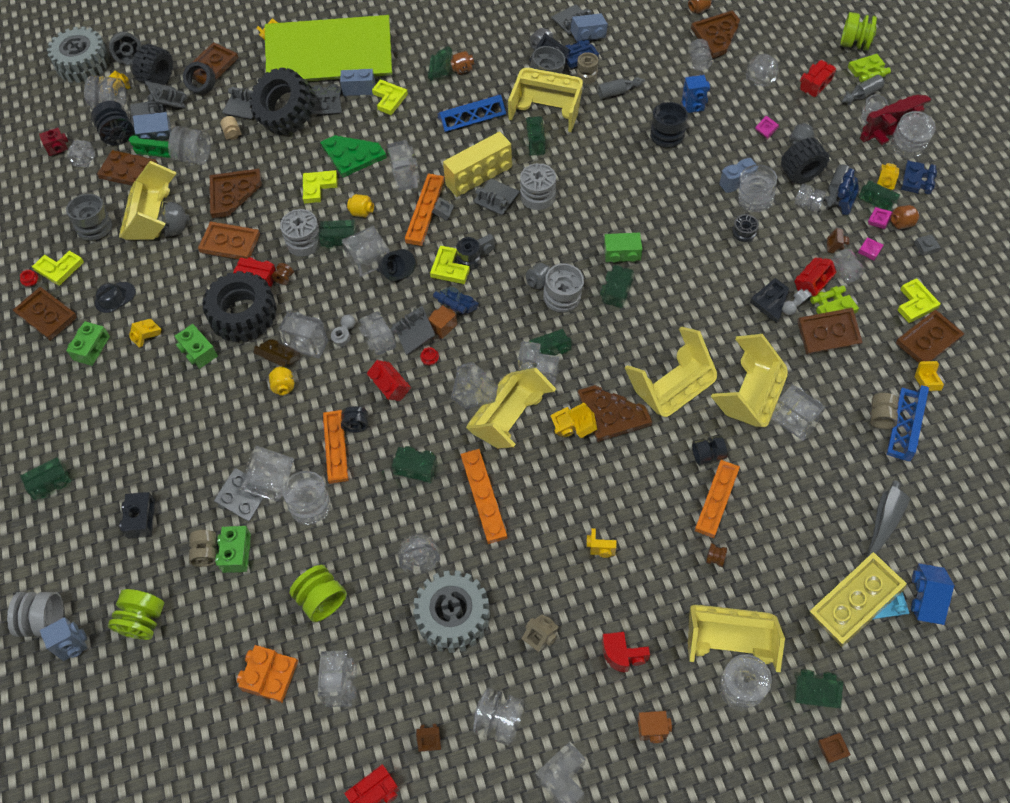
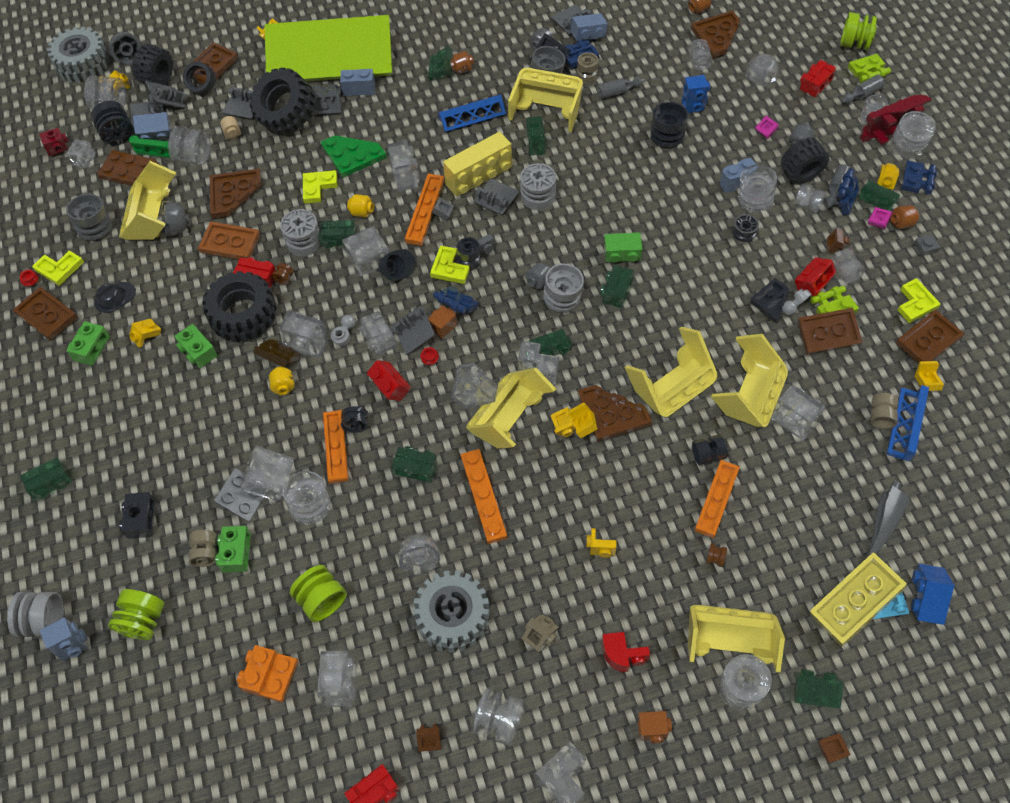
neon yellow plate [372,79,408,115] -> none
dark pink tile [858,237,884,260] -> none

